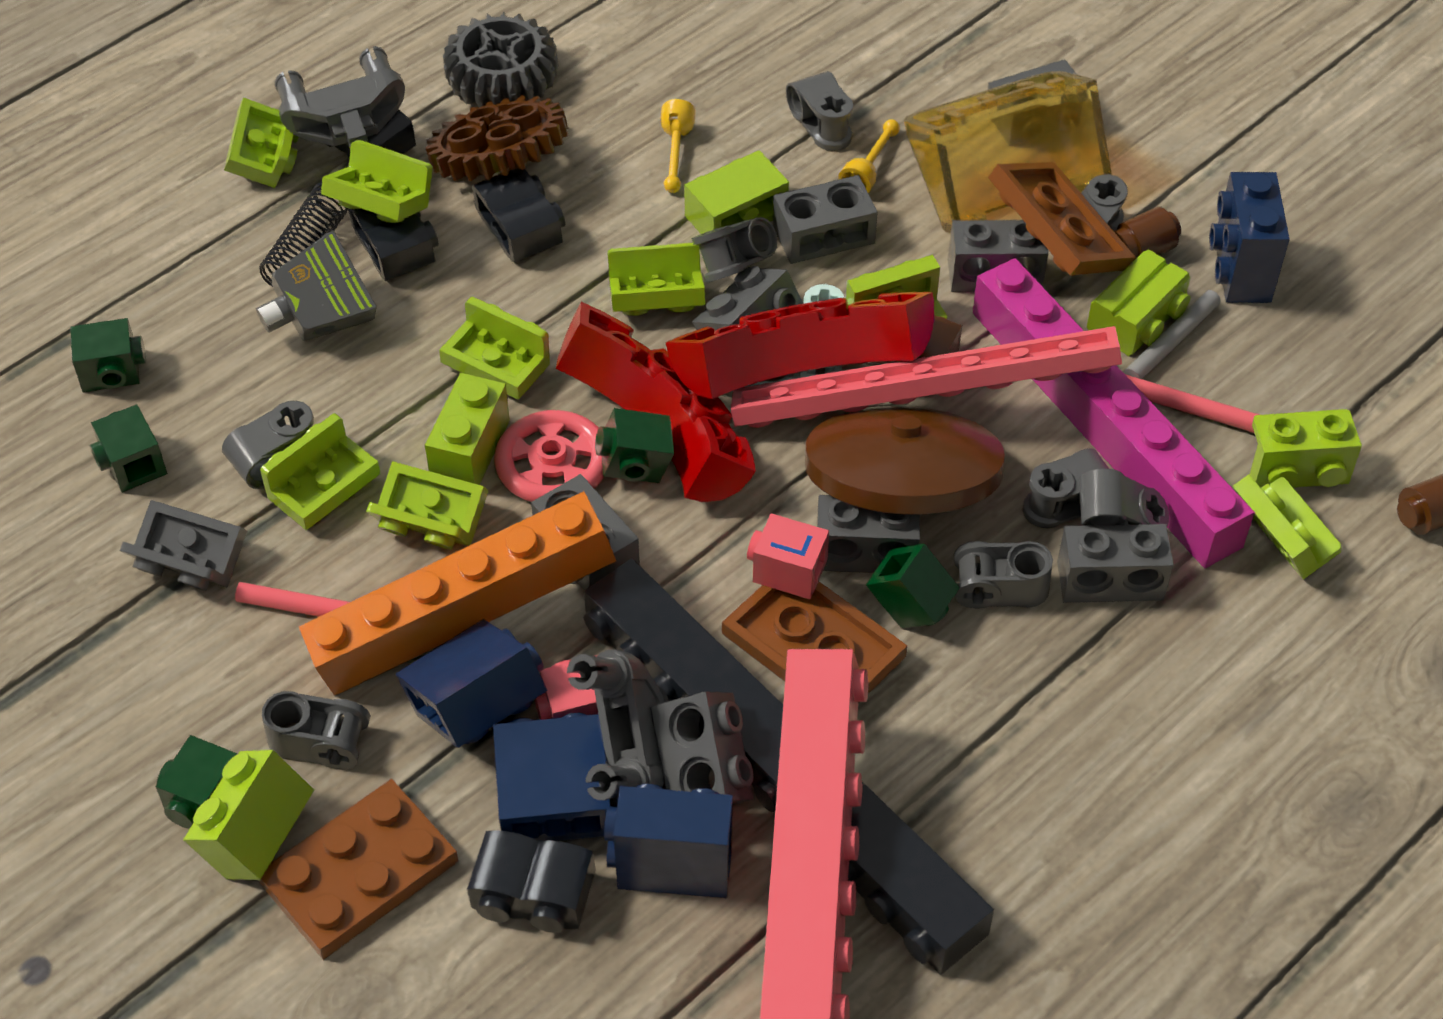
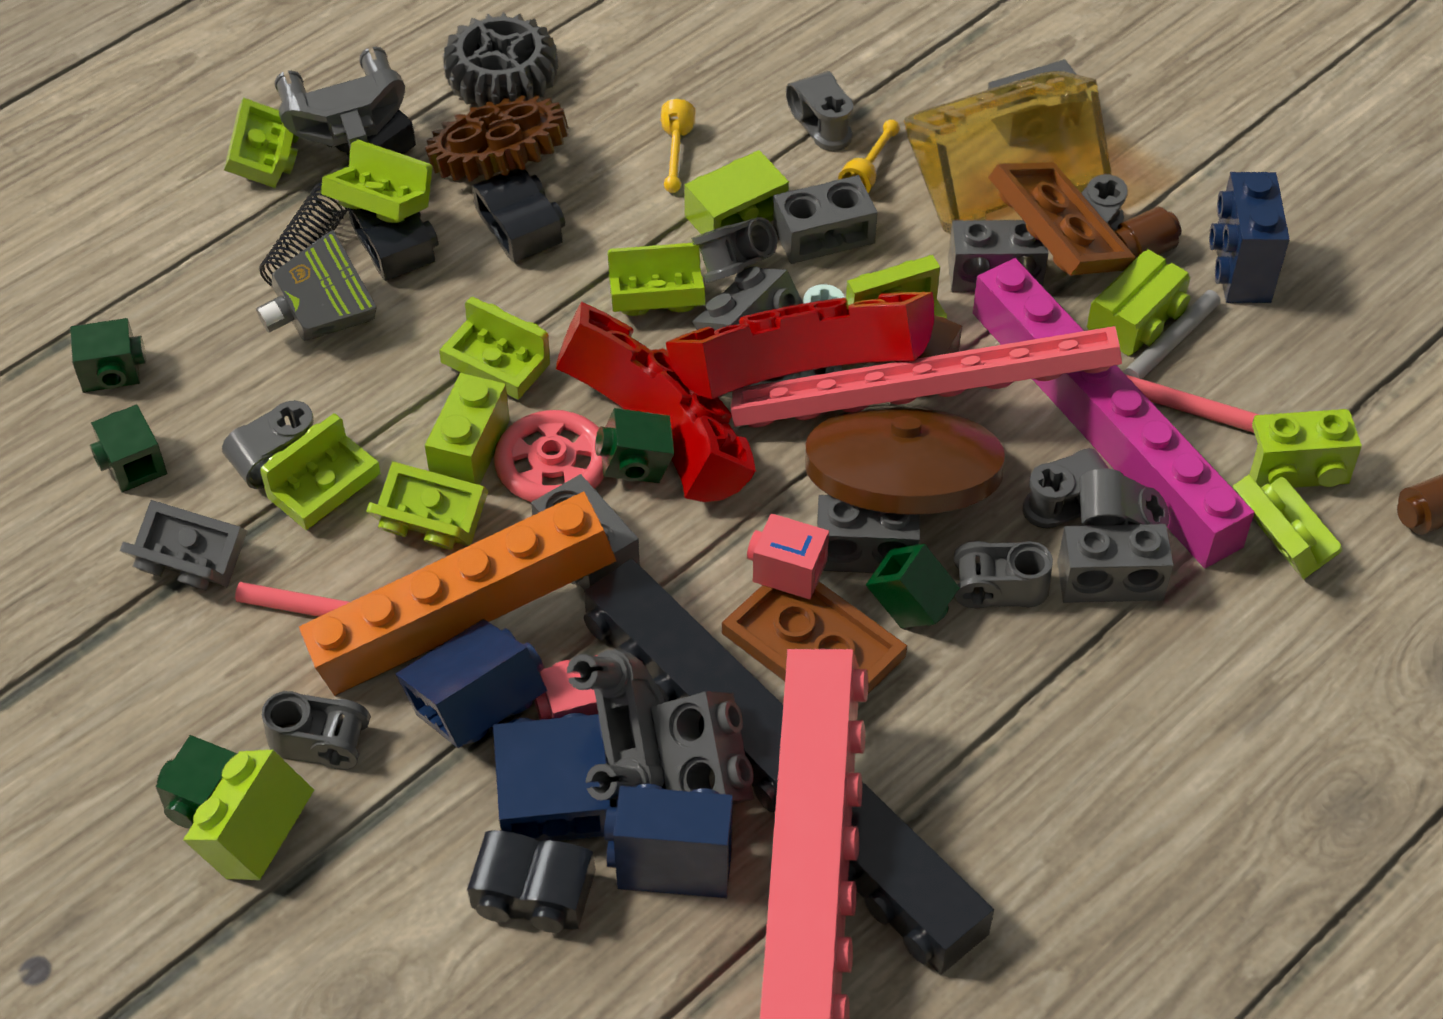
dark orange plate [259,778,459,960] -> none

